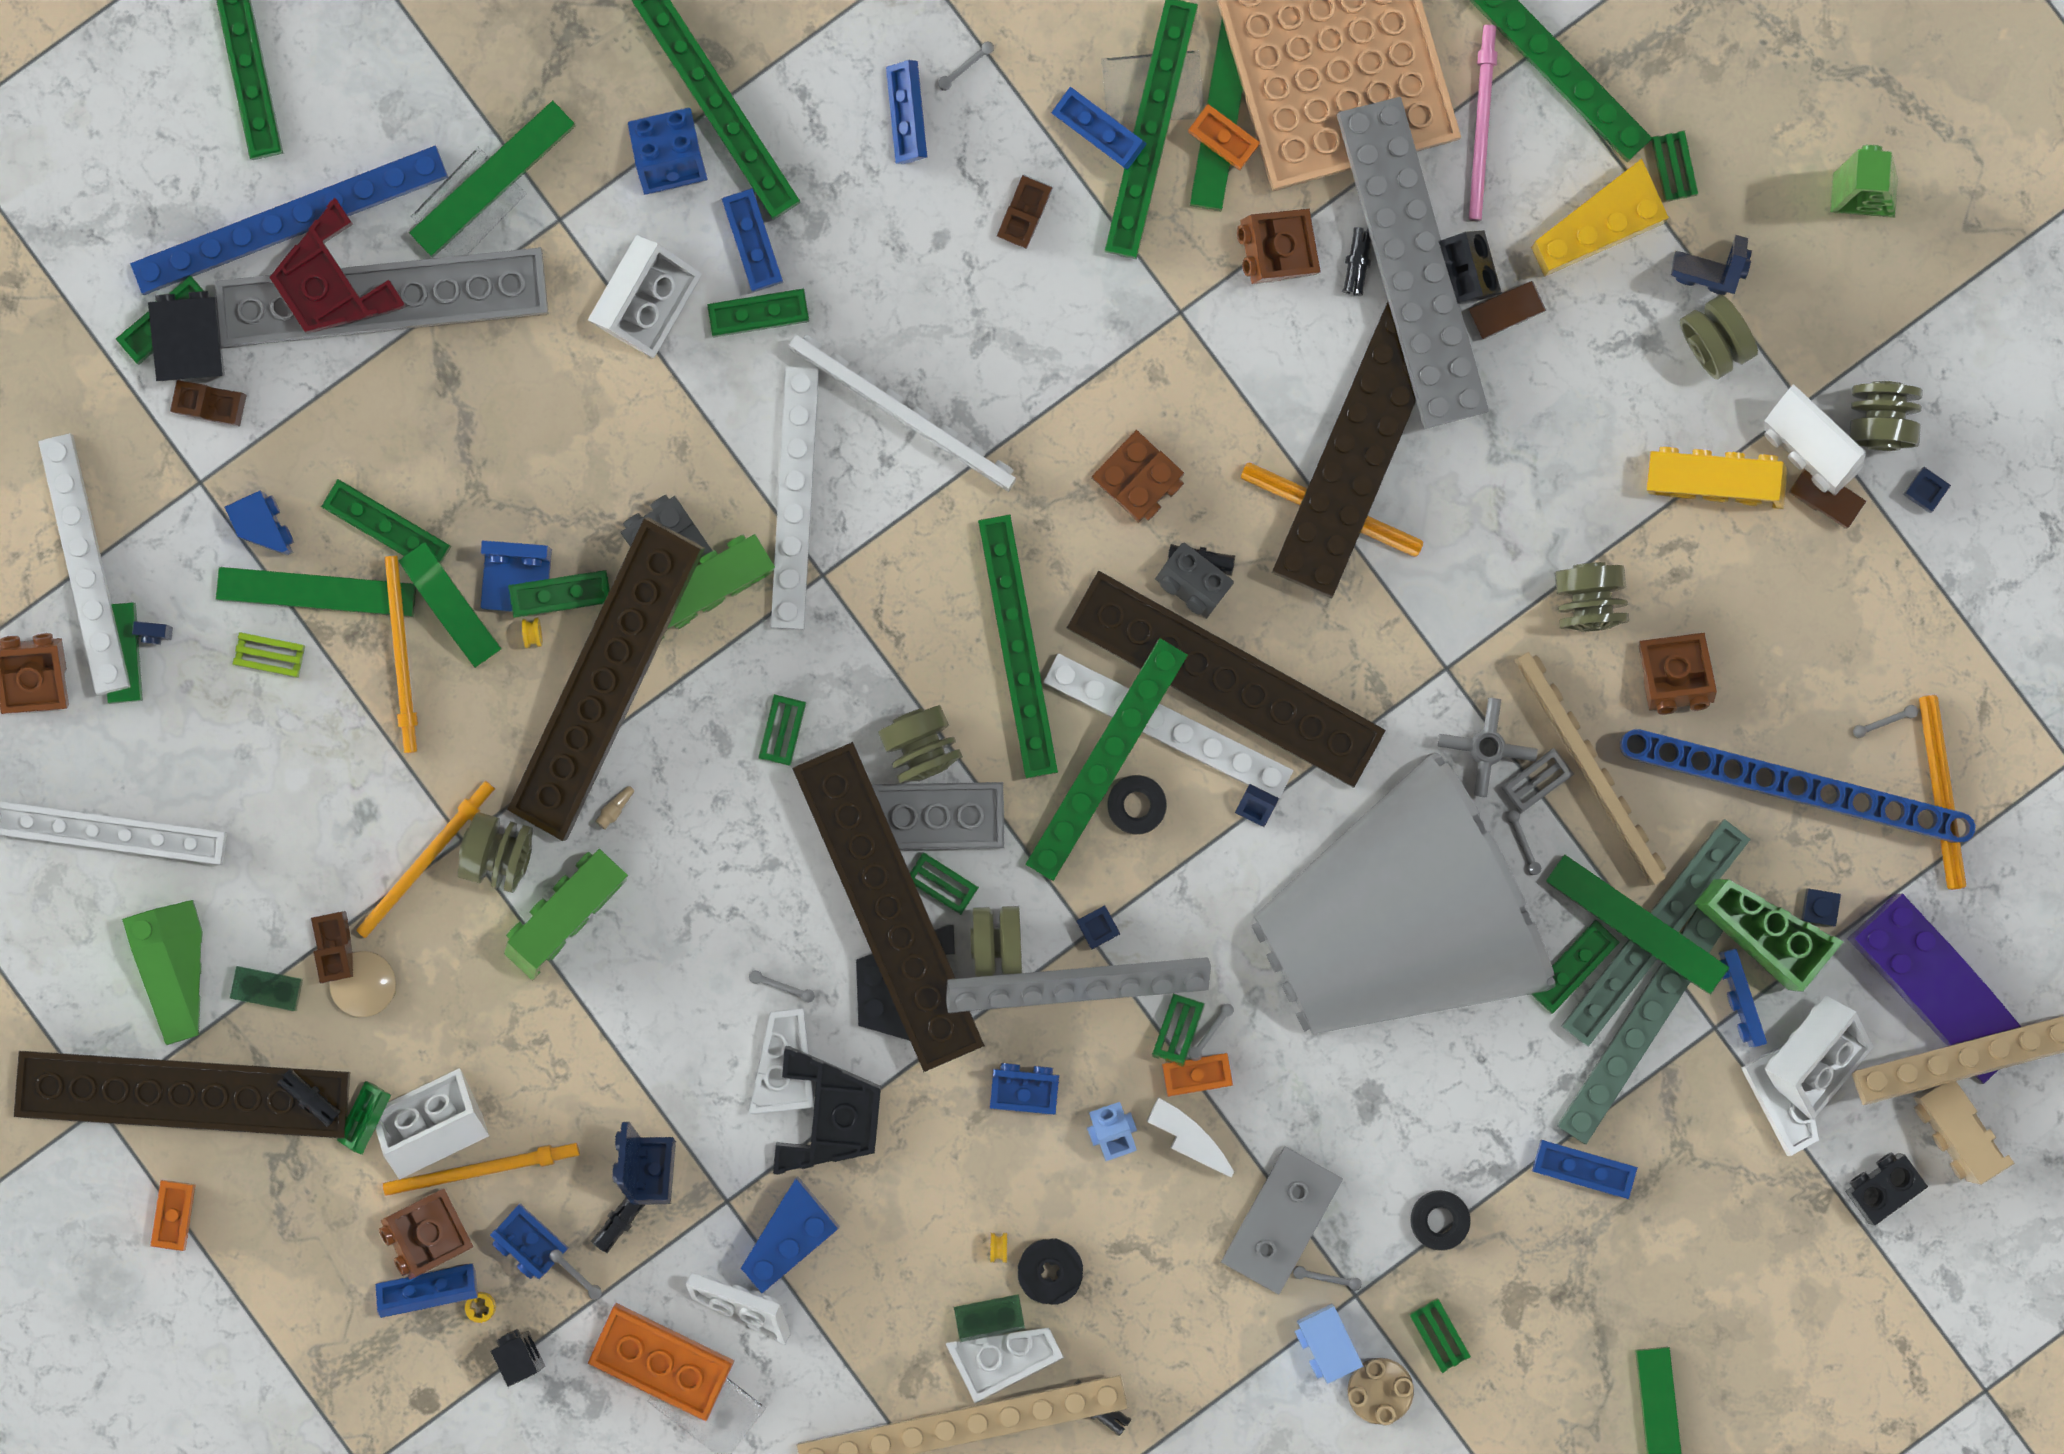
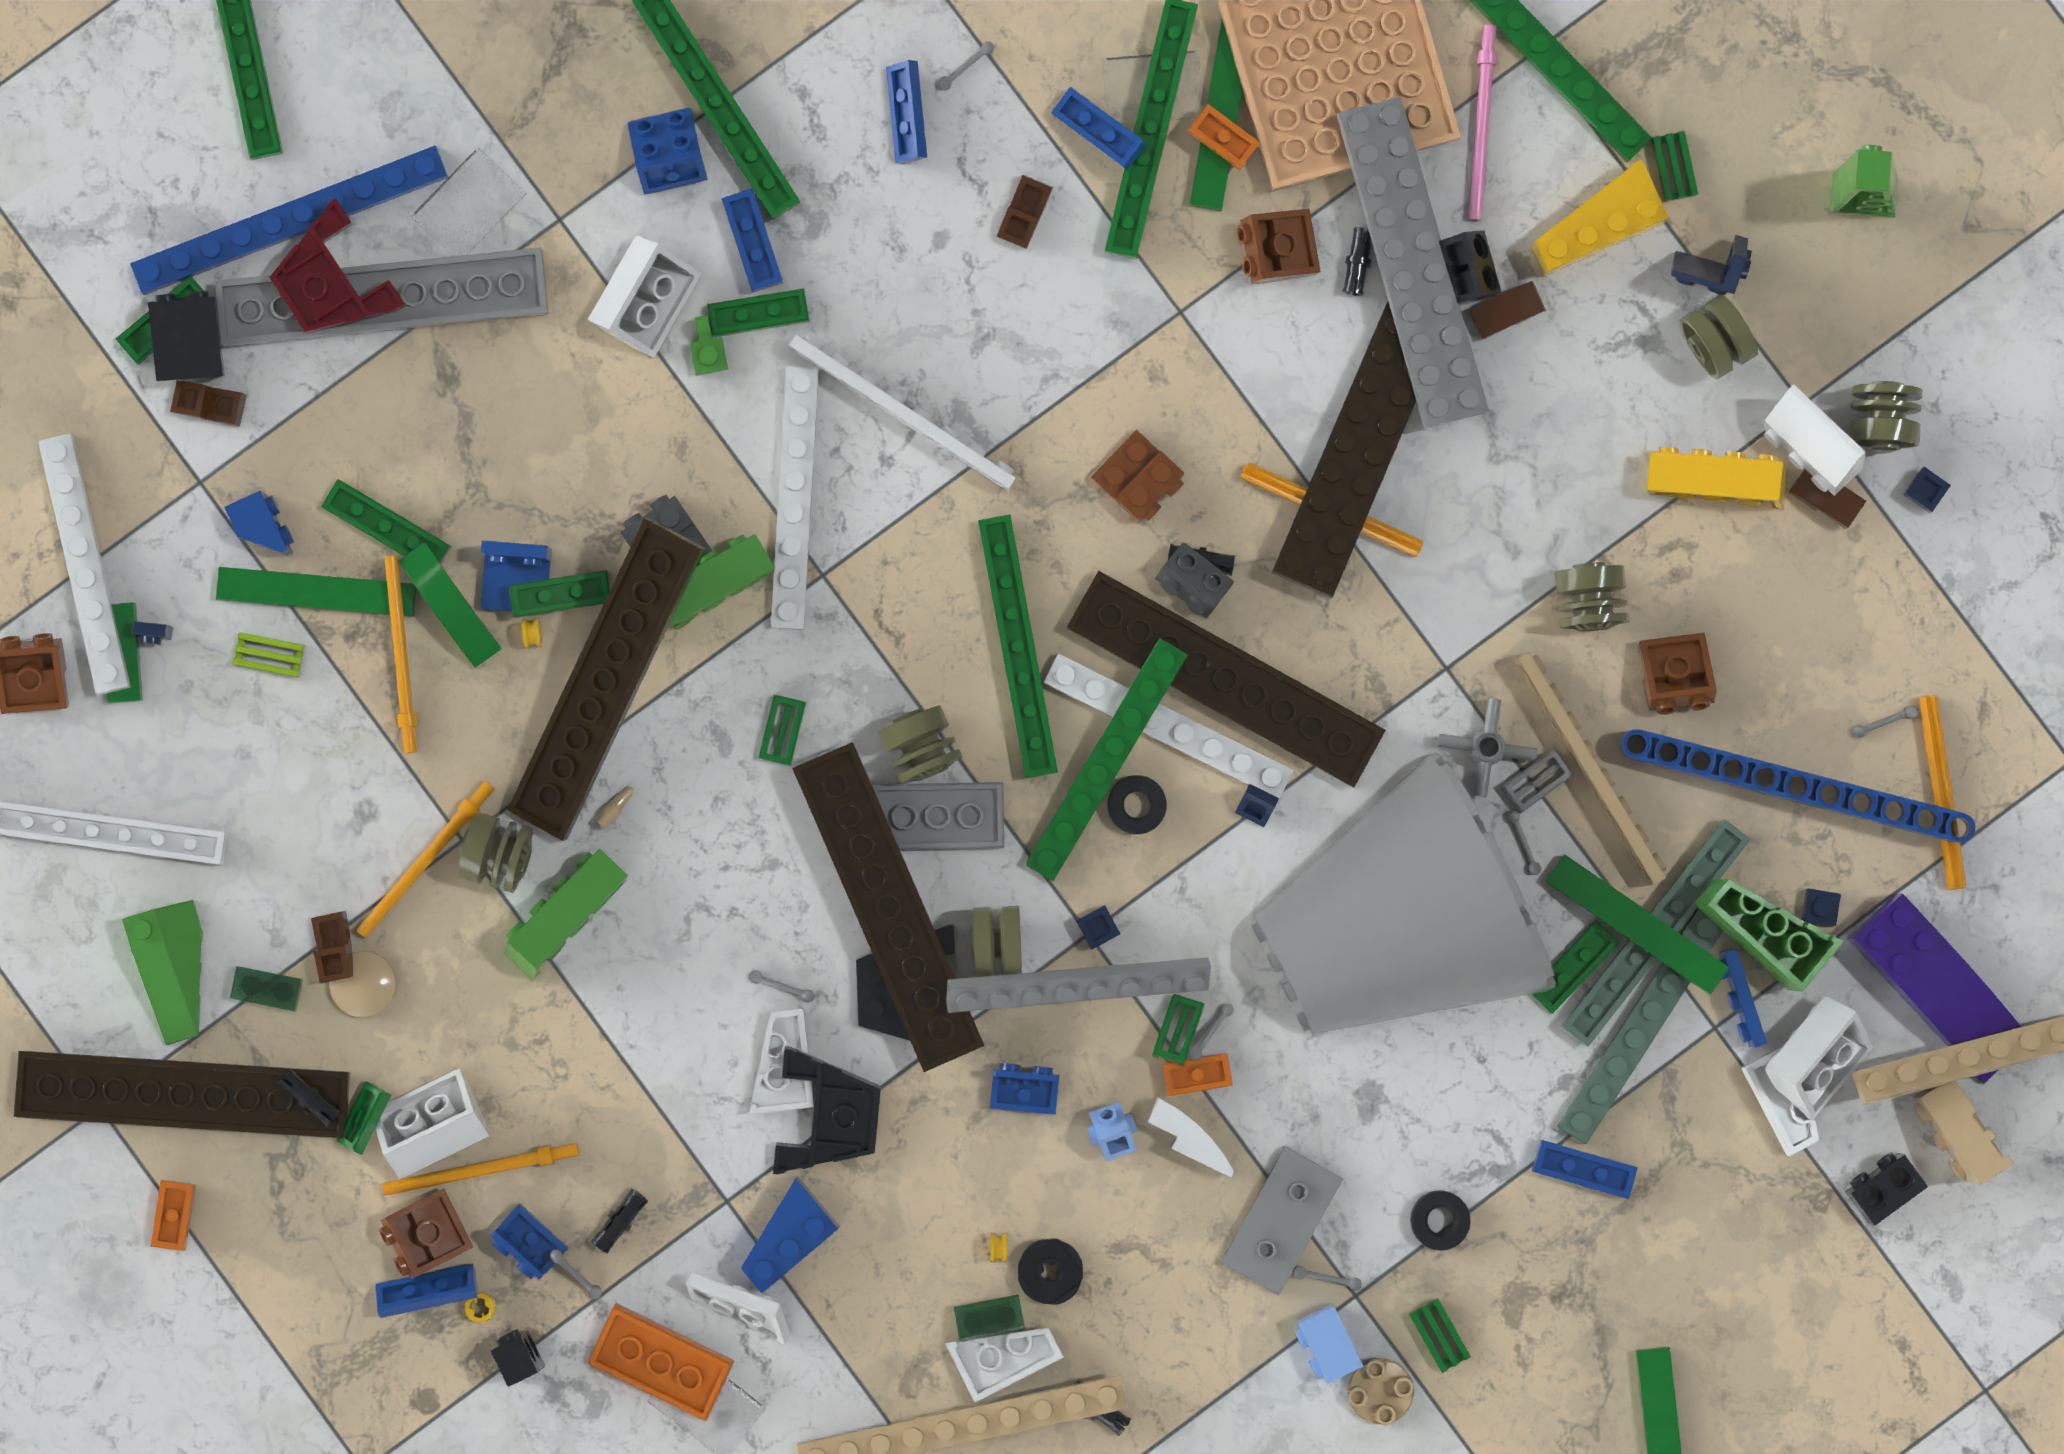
green tile [409,100,576,258] -> none
dark blue bracket [612,1122,676,1205] -> none
green tile [910,852,979,915] -> none
none -> bright green plate [690,315,728,376]

